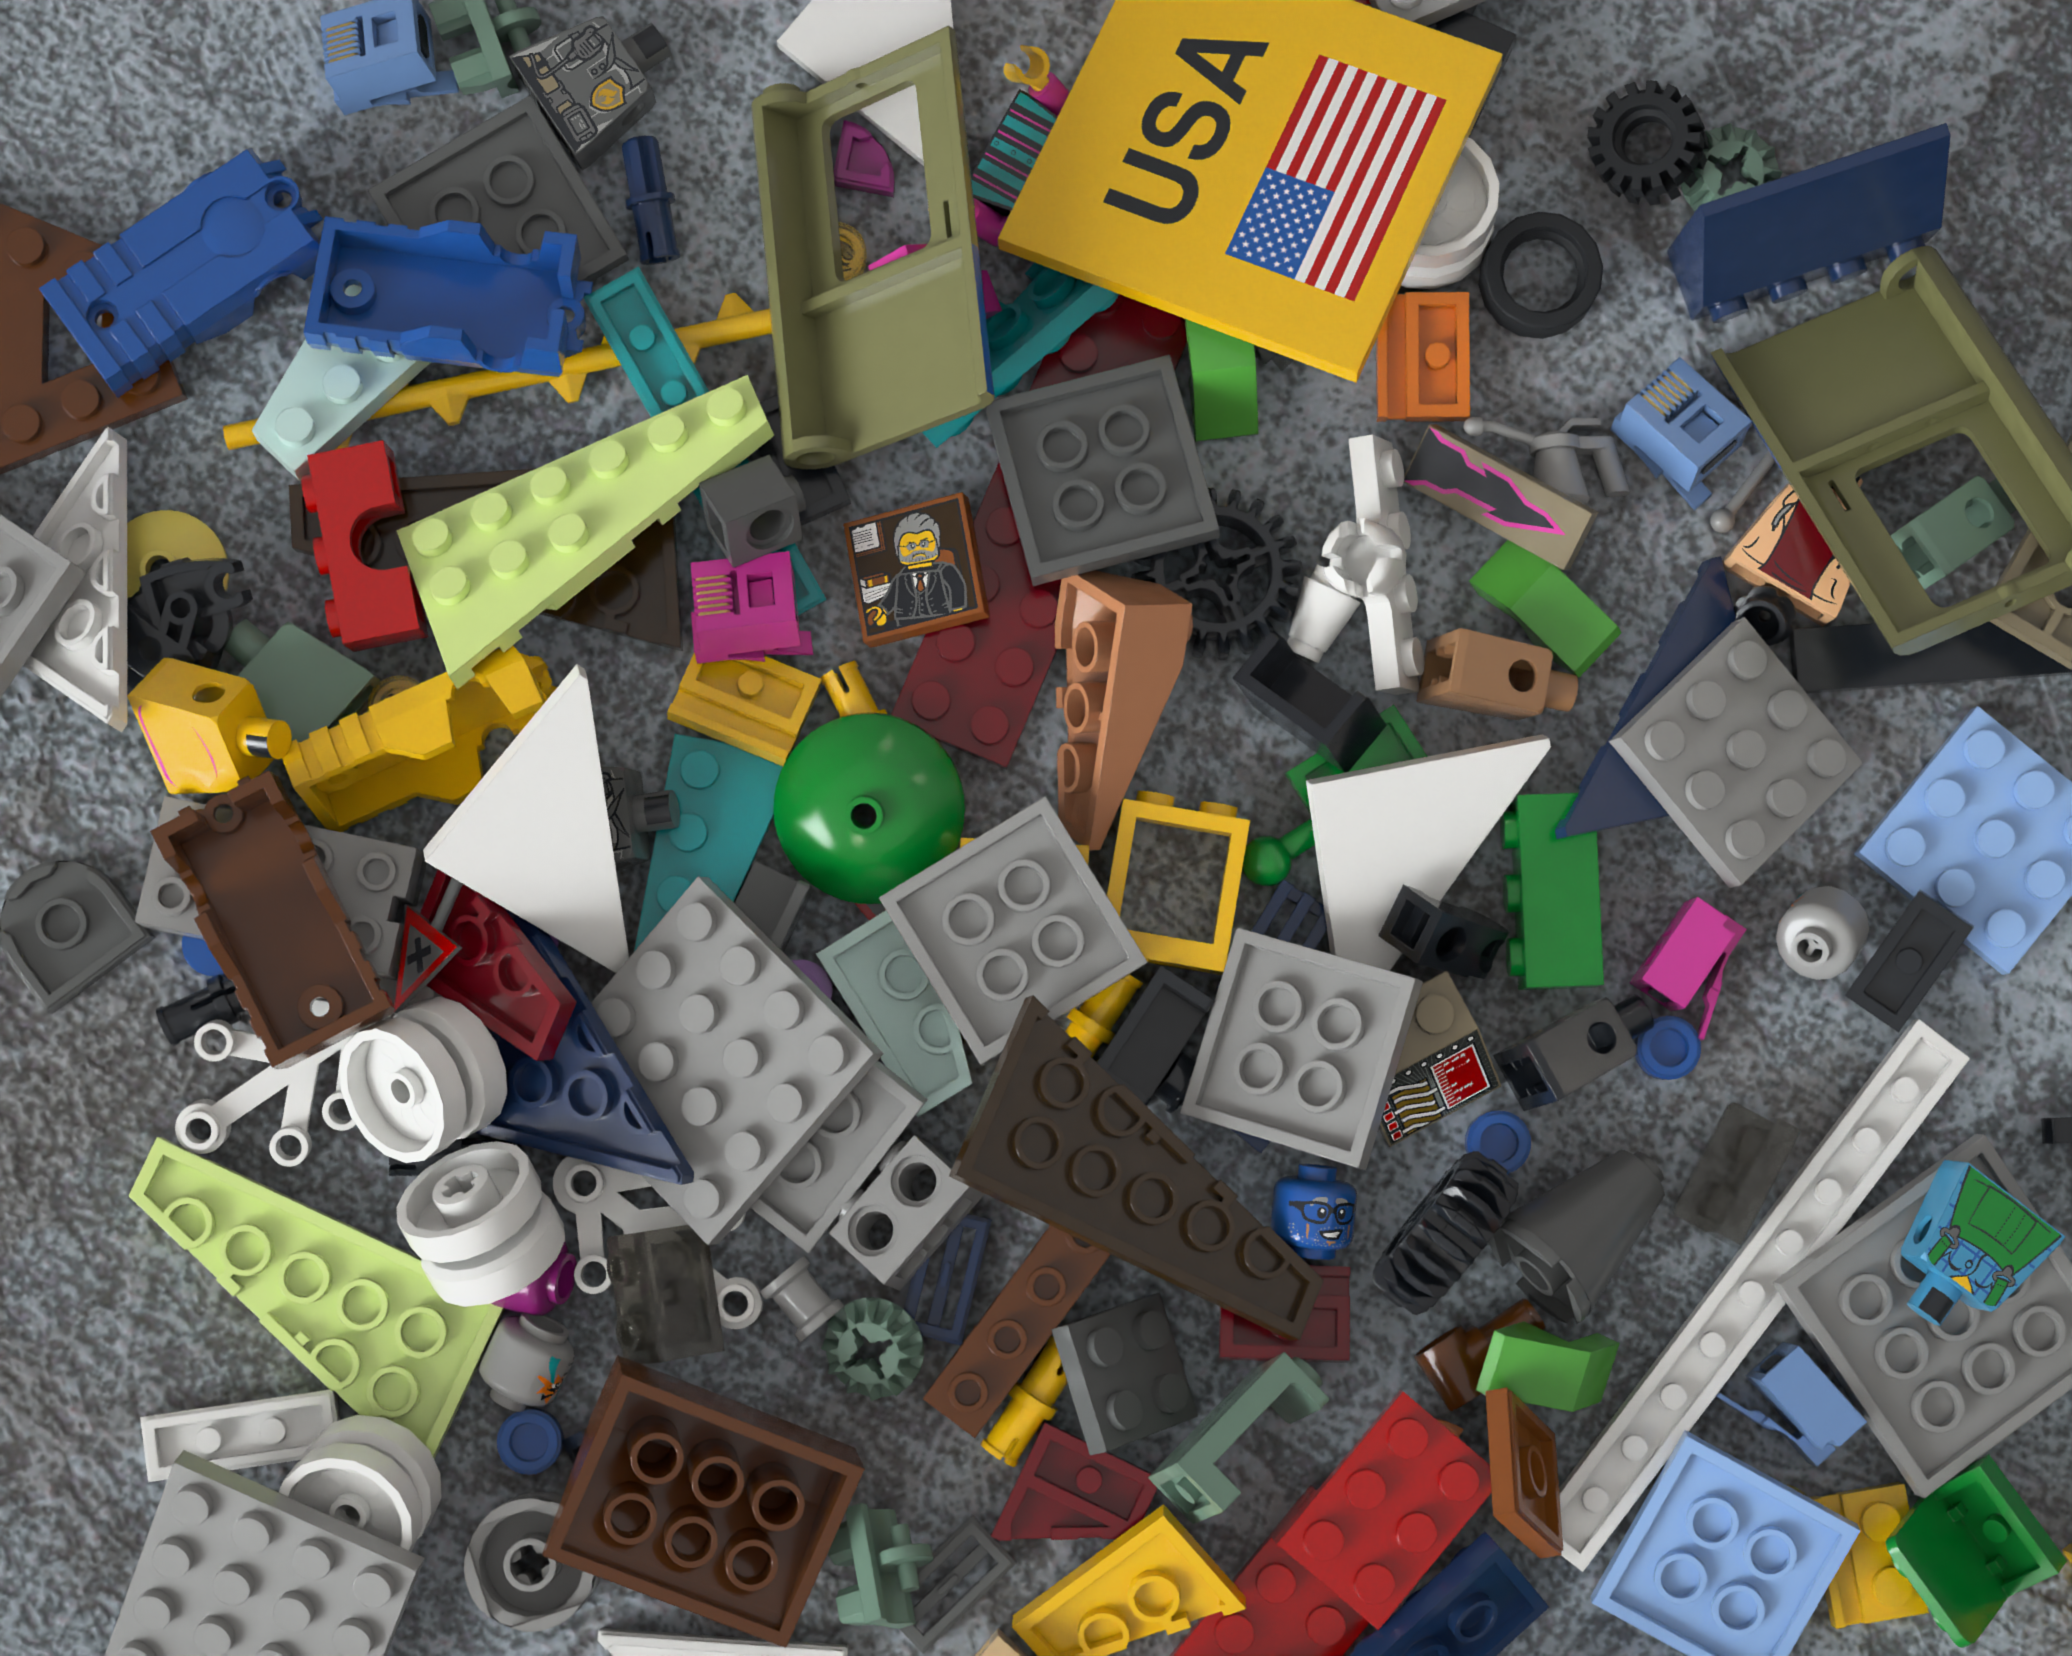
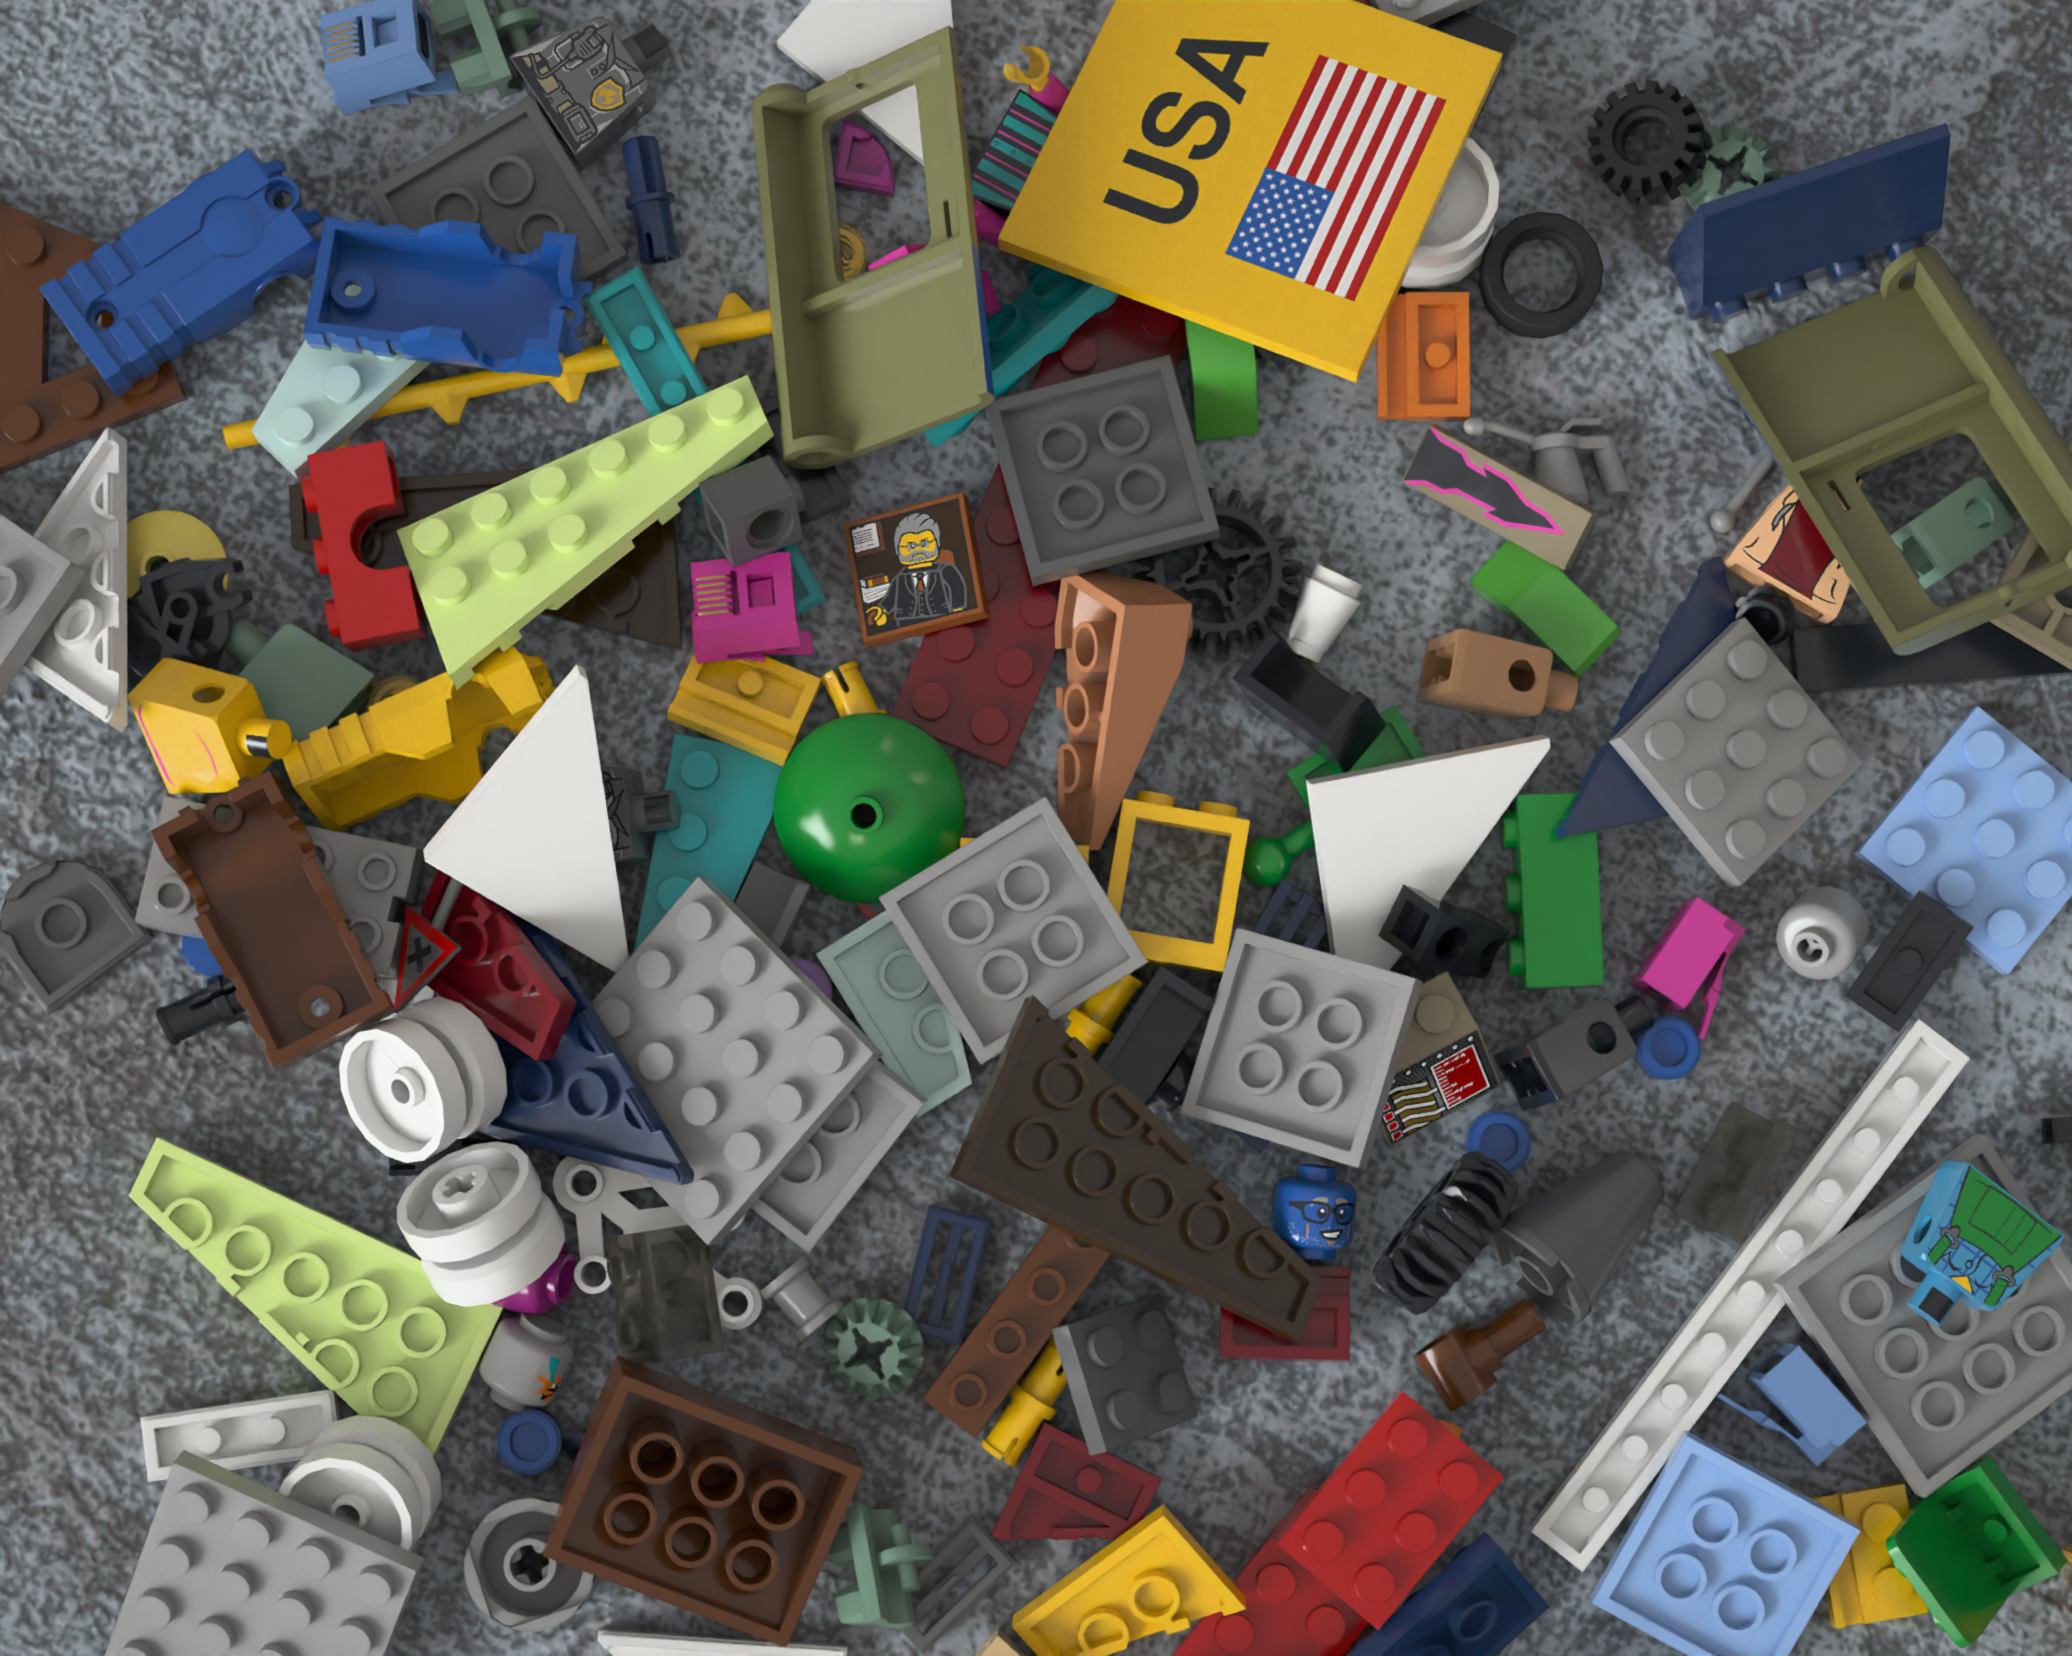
white plant [175,999,393,1167] -> none
light grey brick [829,1135,985,1291] -> none
sand green panel [1147,1352,1329,1524] -> none
white plate [1322,434,1424,695] -> none
bright green slope [1476,1321,1620,1412] -> none
dark orange tile [1485,1387,1563,1559] -> none
medium blue piece [1610,357,1752,511] -> none

